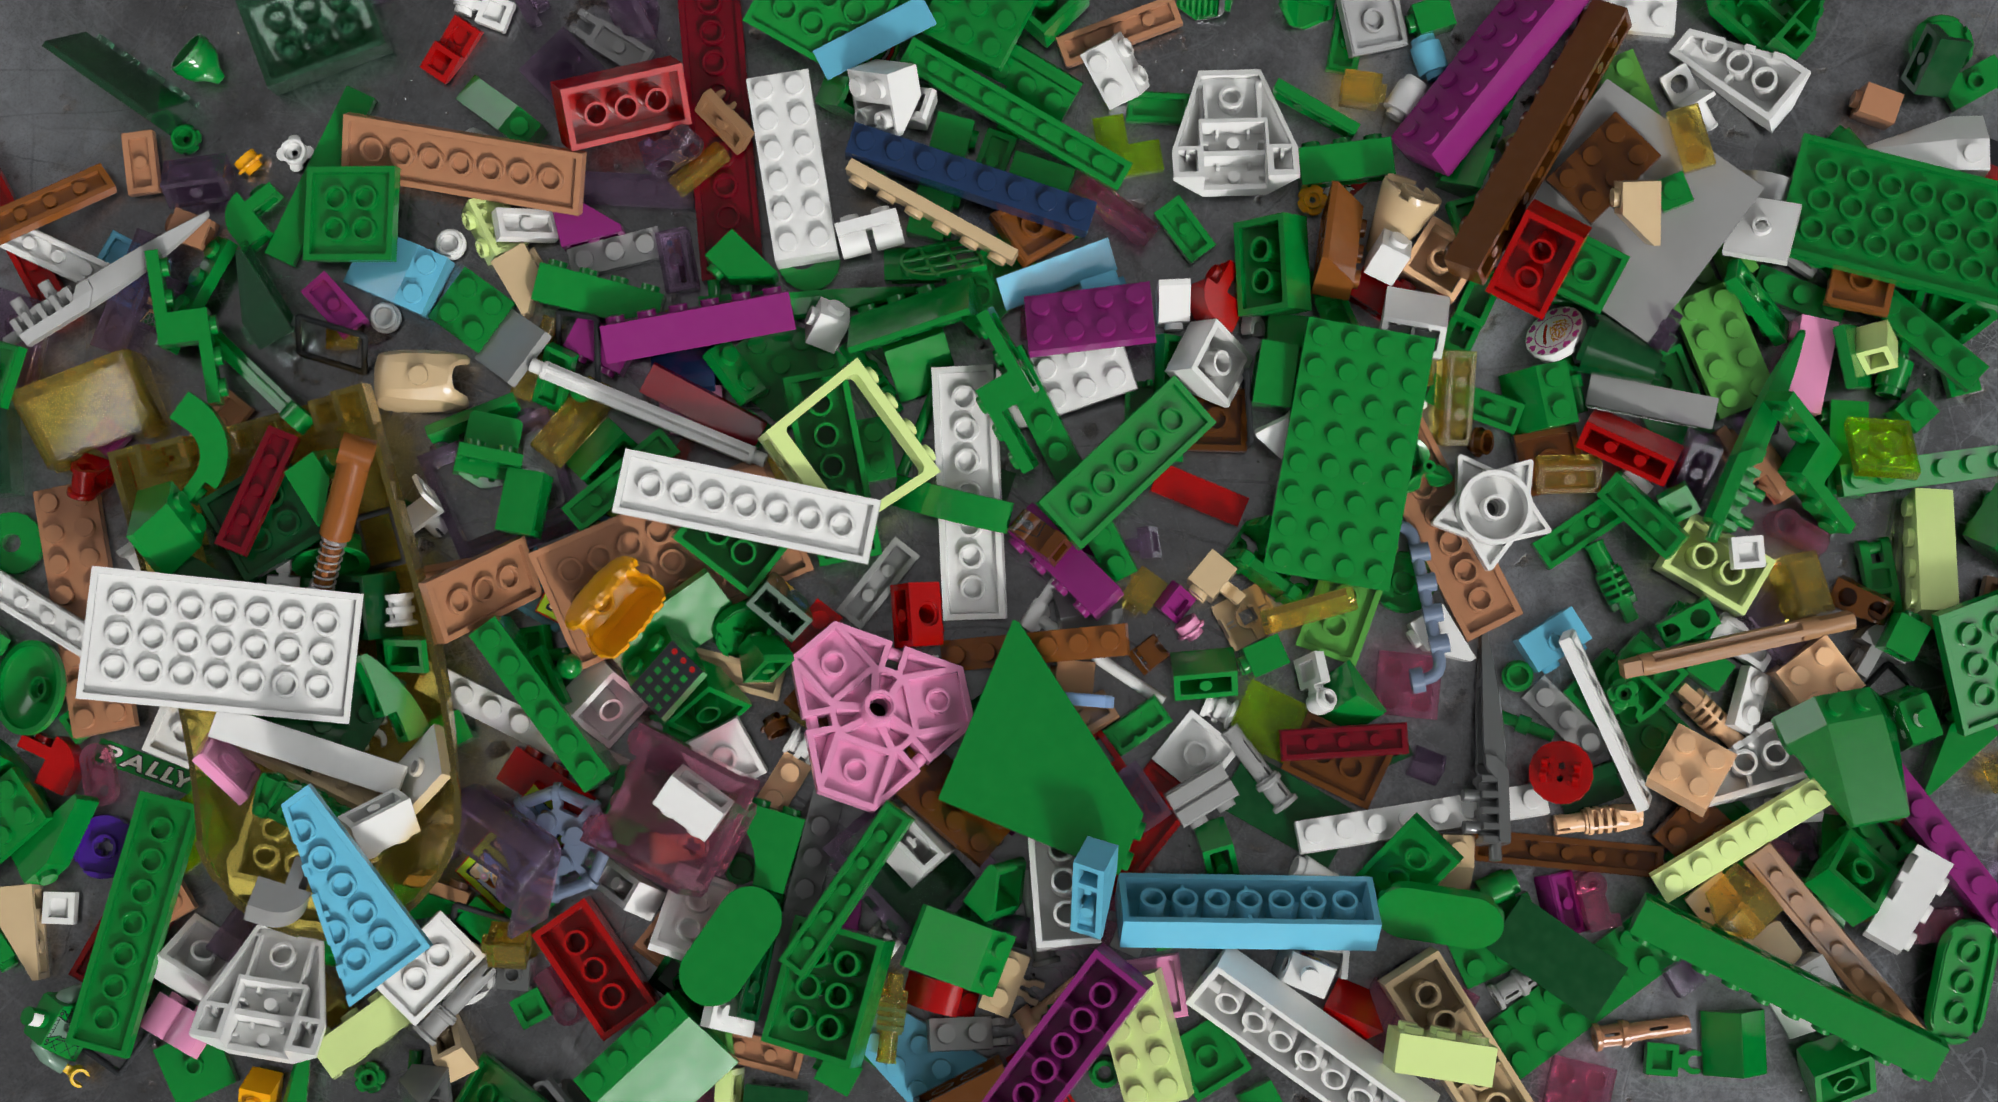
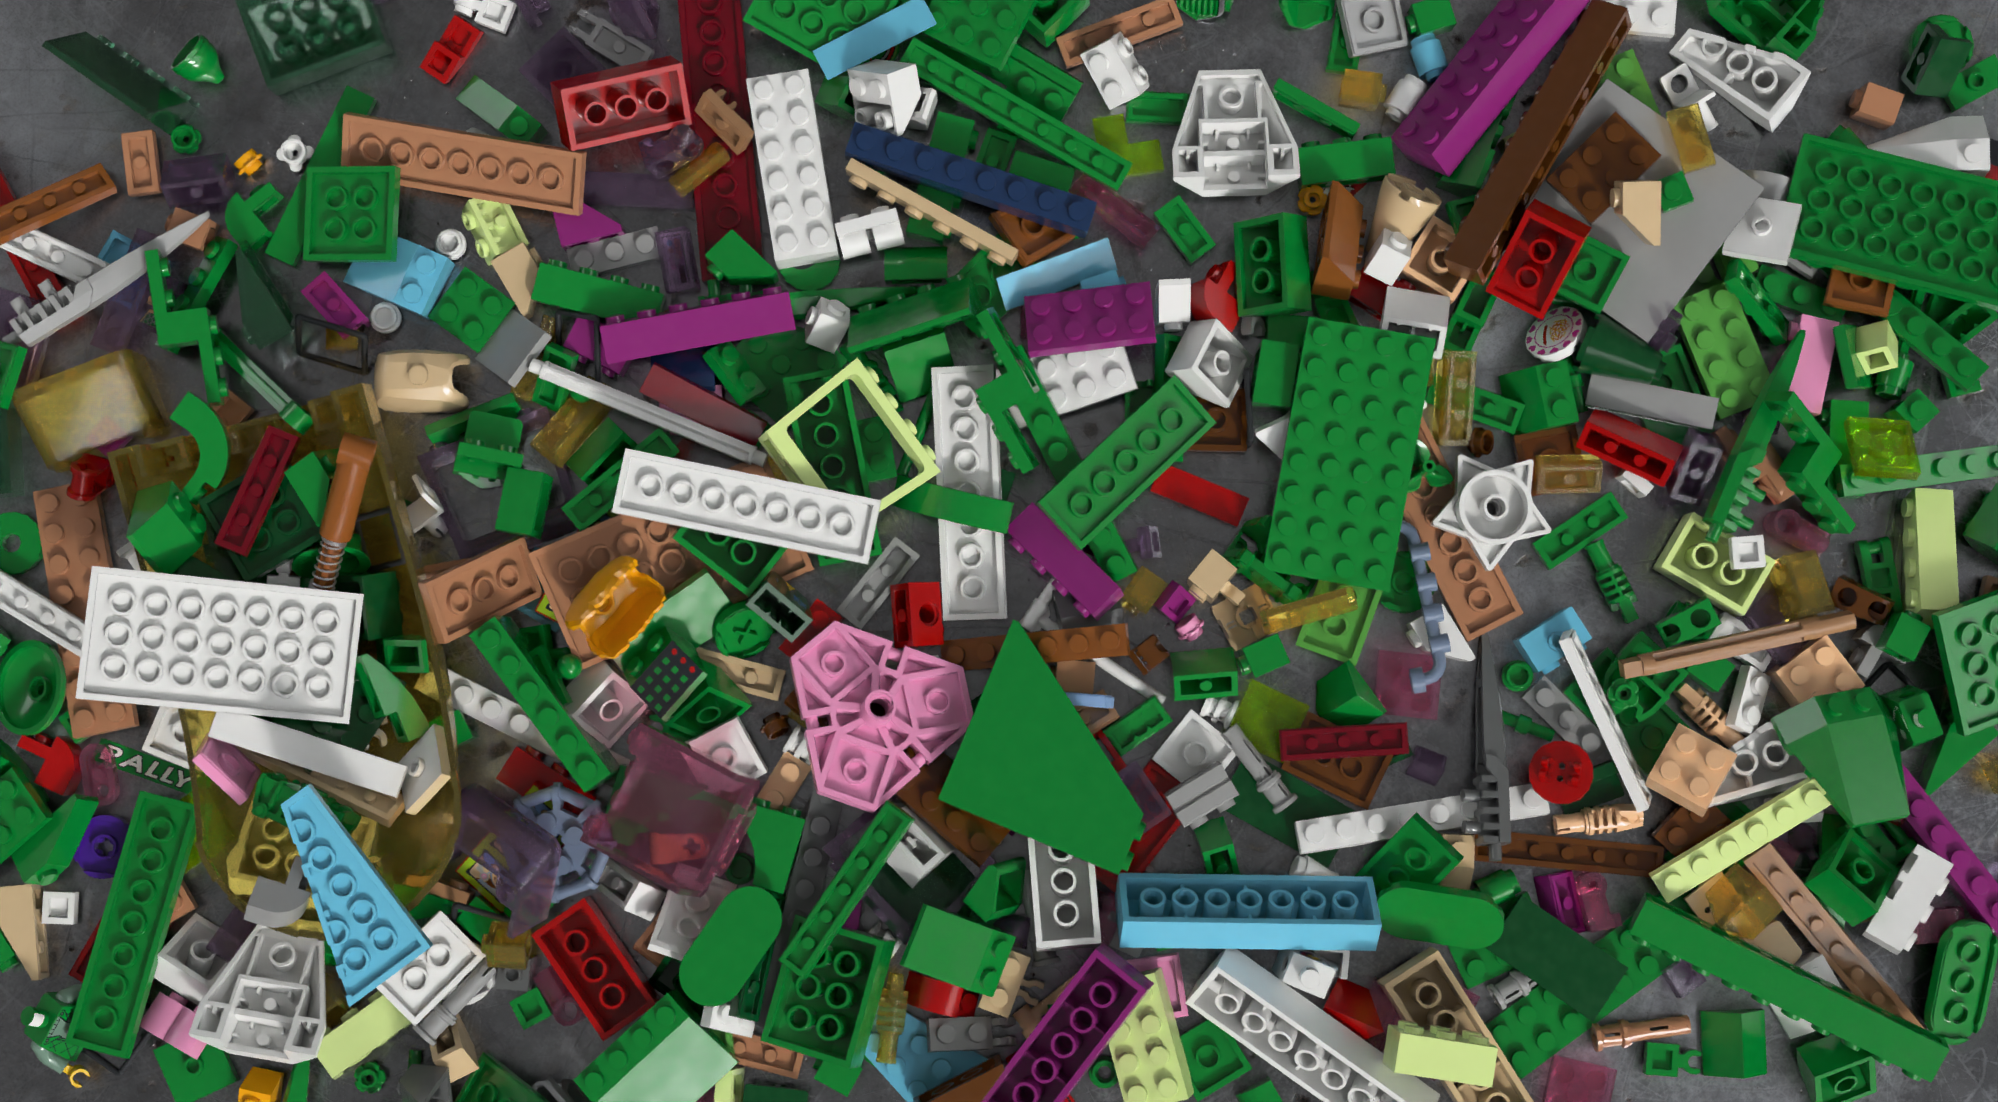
white brick [337,787,421,859] -> none
white bush [385,592,418,627] -> none
white plate [491,207,559,243] -> none
white brick [652,764,735,842] -> none
green slope [738,632,794,683] -> none
green window [899,239,987,281] -> none
reddish brown leg [1008,509,1072,567] -> none
medium azure slope [1070,836,1119,940] -> none
white plate [1293,651,1337,715] -> none
green plate [1597,471,1691,560] -> none
green plate [1656,480,1702,523] -> none

